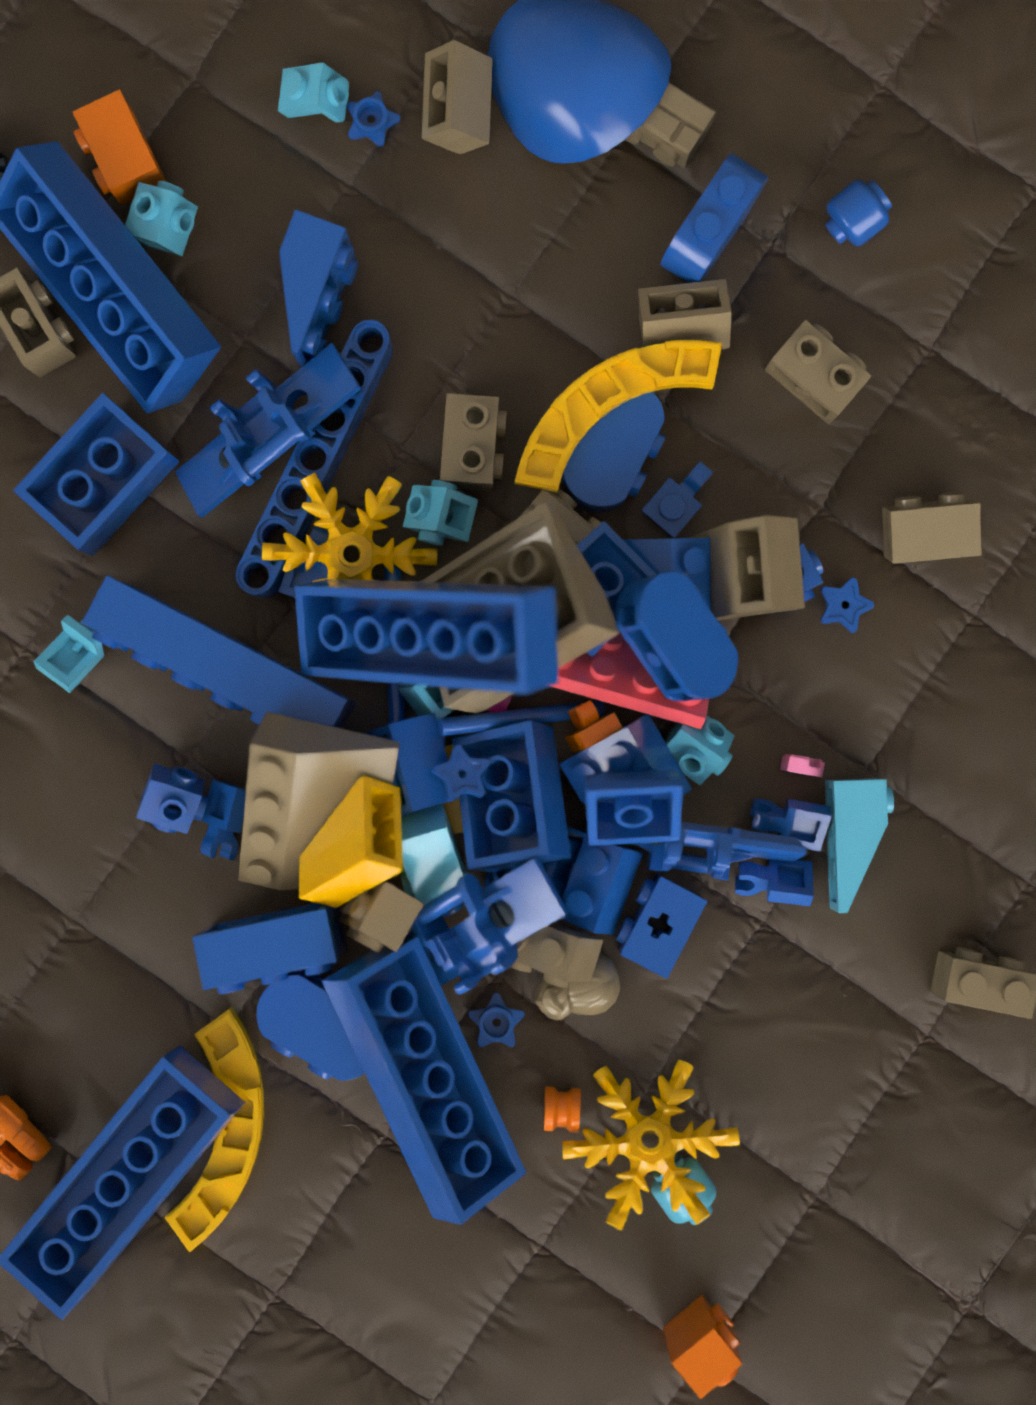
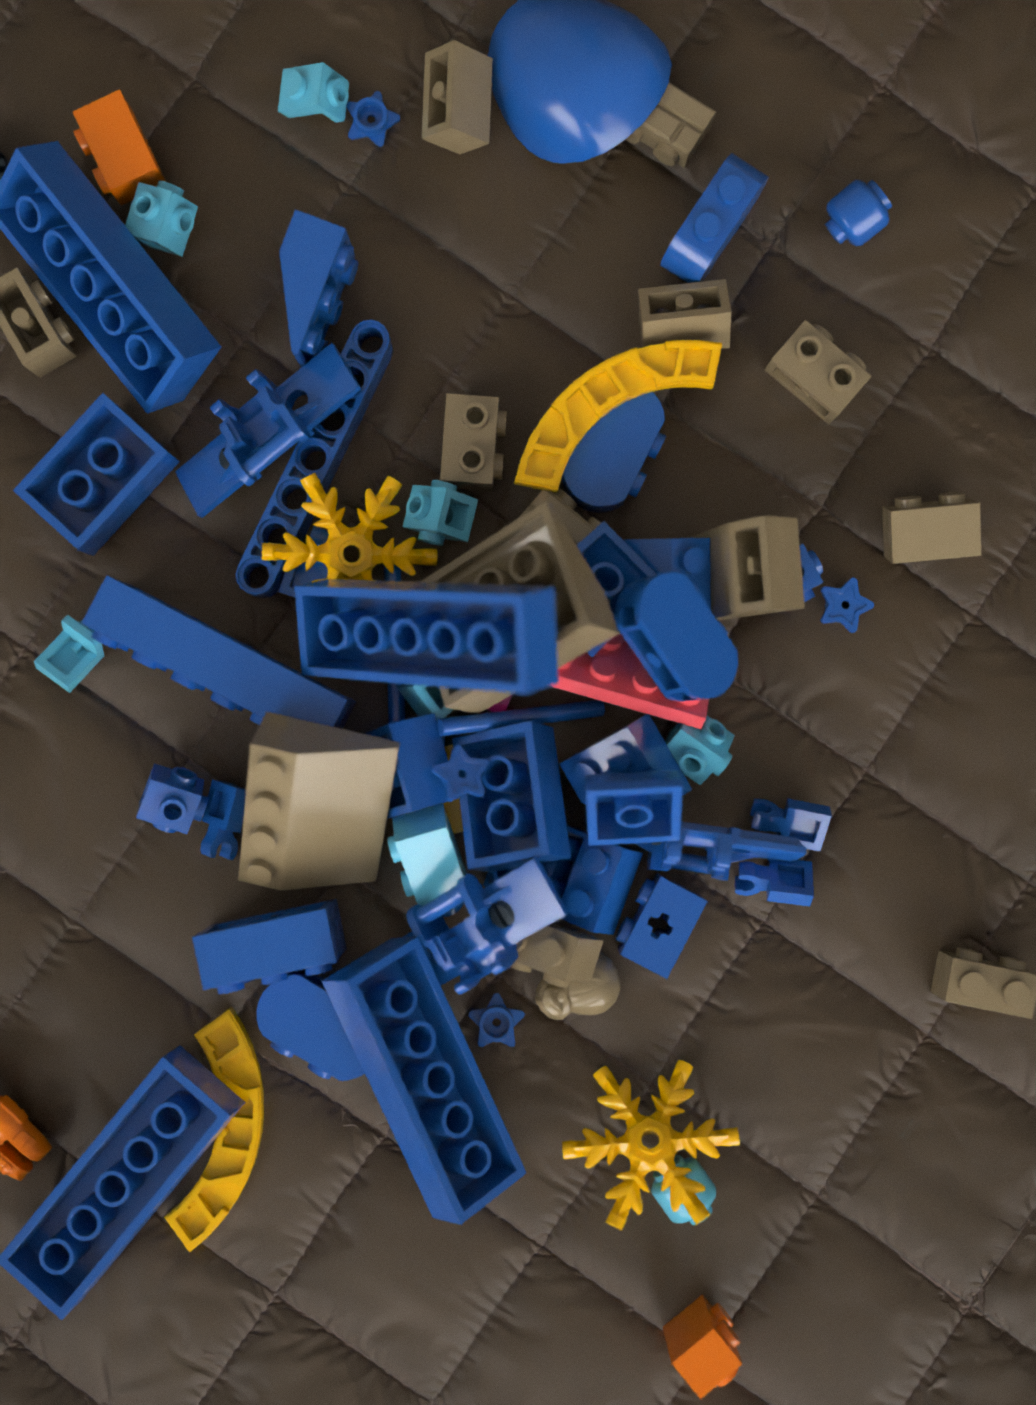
yellow slope [299,776,403,908] -> none
dark tan brick [338,881,424,953] -> none
orange wheel [543,1086,581,1133] -> none
orange tile [565,700,623,752] -> none
blue plate [641,461,713,539] -> none
bright pink tile [780,754,825,777] -> none
medium azure slope [825,778,894,913] -> none

